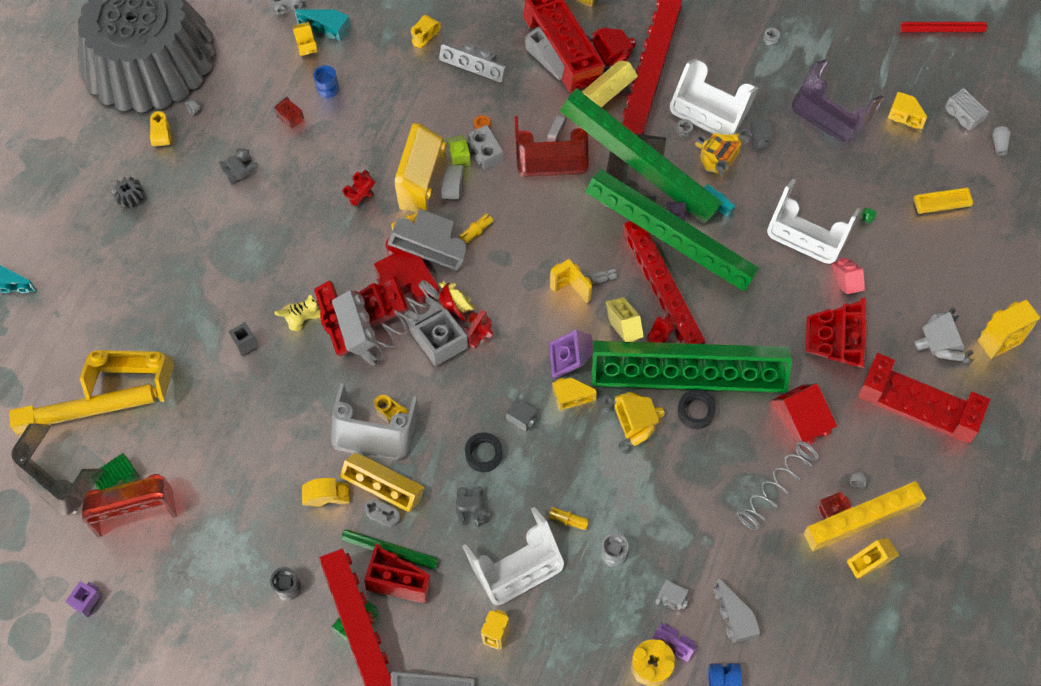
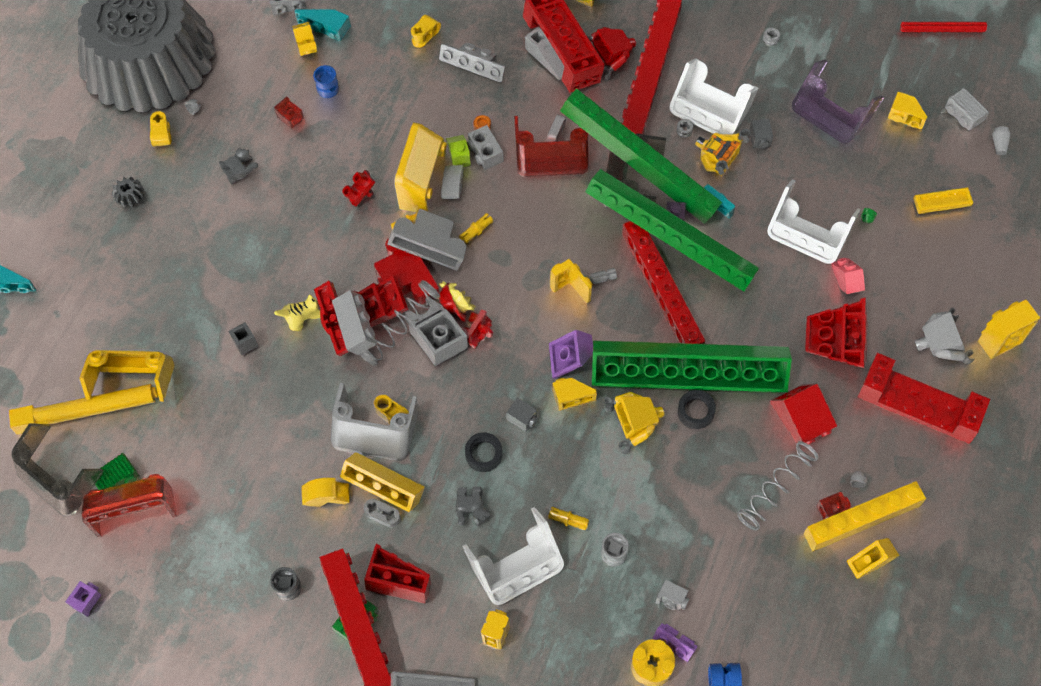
green axle [341,529,438,569] -> none
light yellow brick [582,60,638,107] -> none
light yellow brick [606,297,644,342] -> none
red hips [646,316,676,343] -> none
light grey slope [713,579,761,644] -> none

